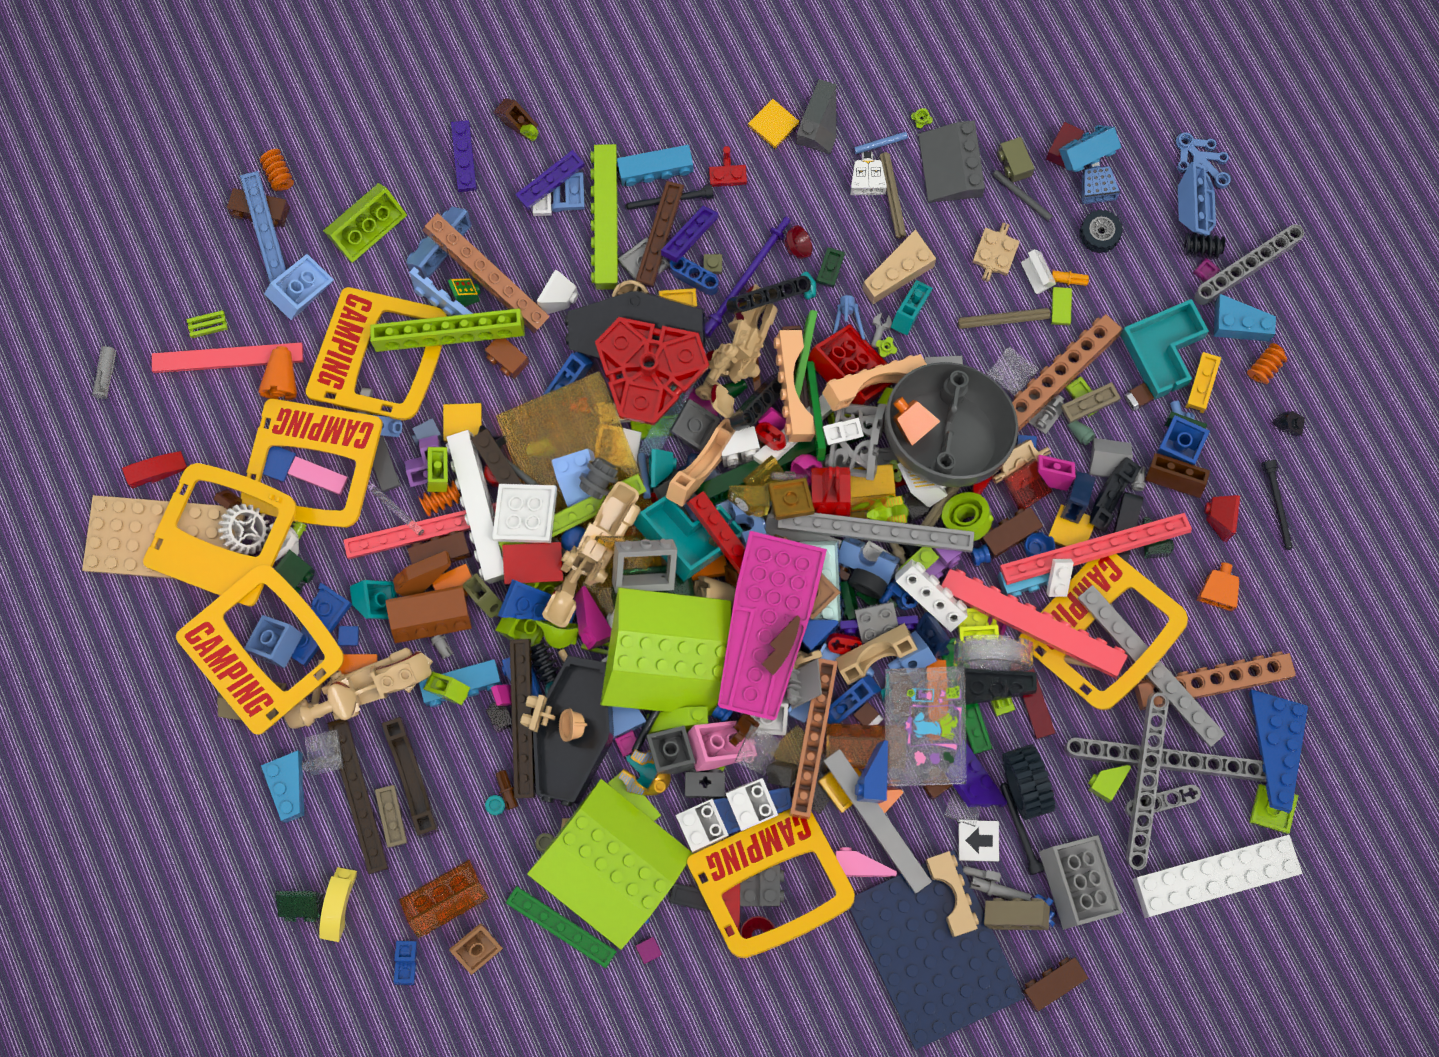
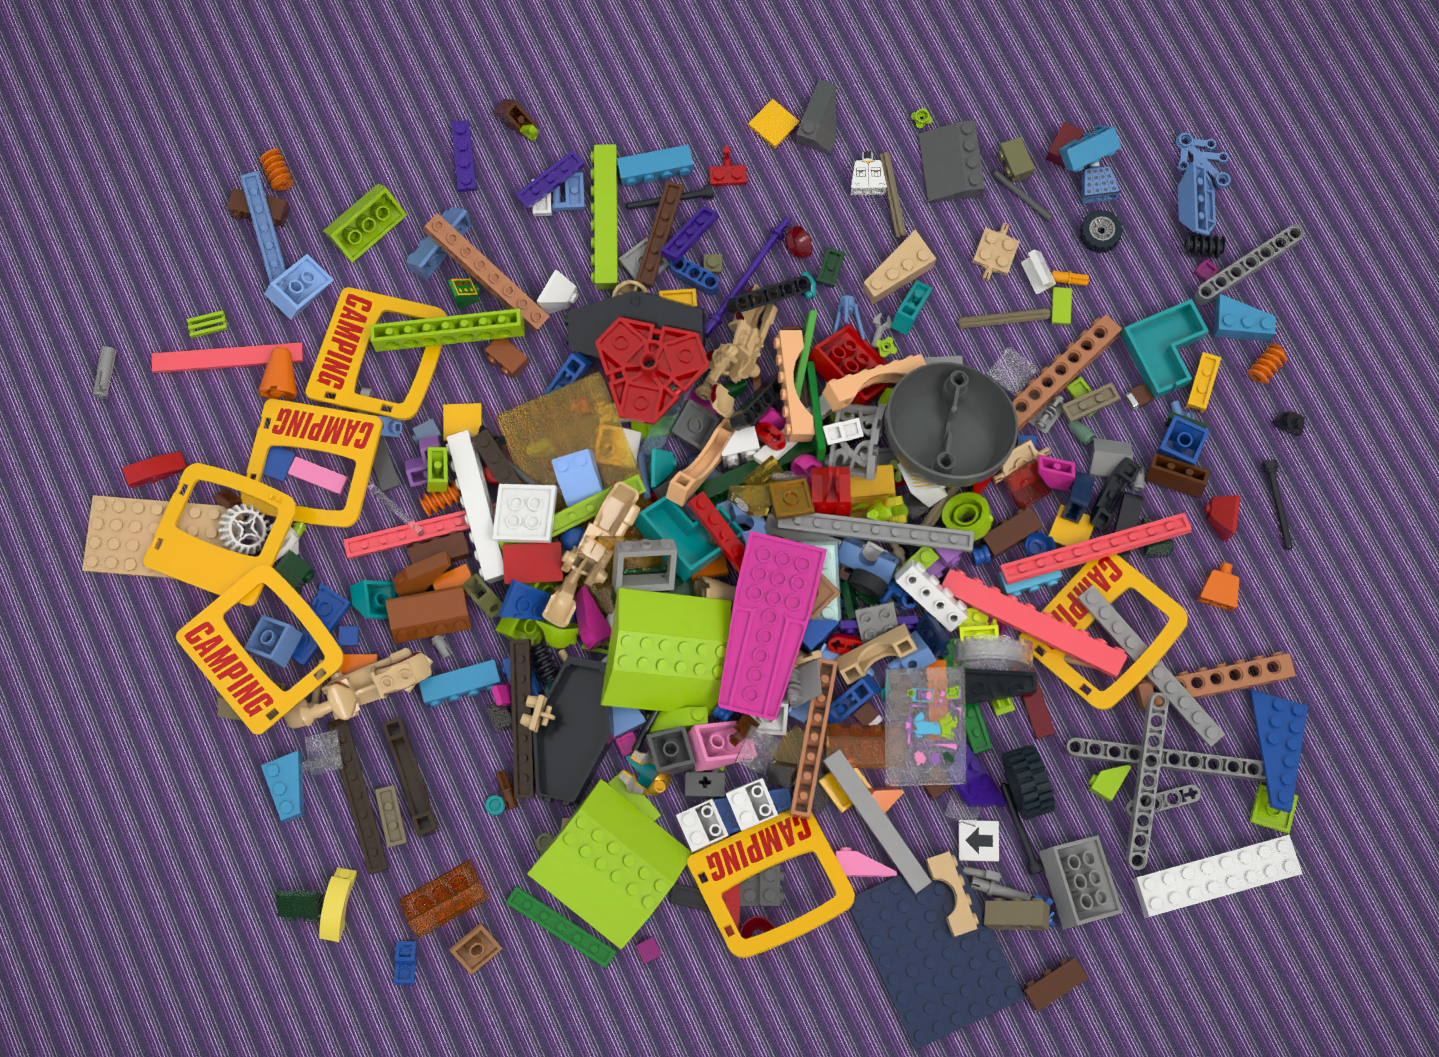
light blue wing [409,267,473,316] -> none
lime slope [423,672,470,705] -> none
light nougat piece [559,708,587,742] -> none
dark grey piece [579,457,618,499] -> none
reddish brown plate [724,563,739,588] -> none
reddish brown slope [762,615,800,675] -> none
medium blue bar [854,132,908,154] -> none
blue slope [855,740,888,803] -> none
torso [893,397,940,446] -> none
white plate [1046,559,1074,597] -> none

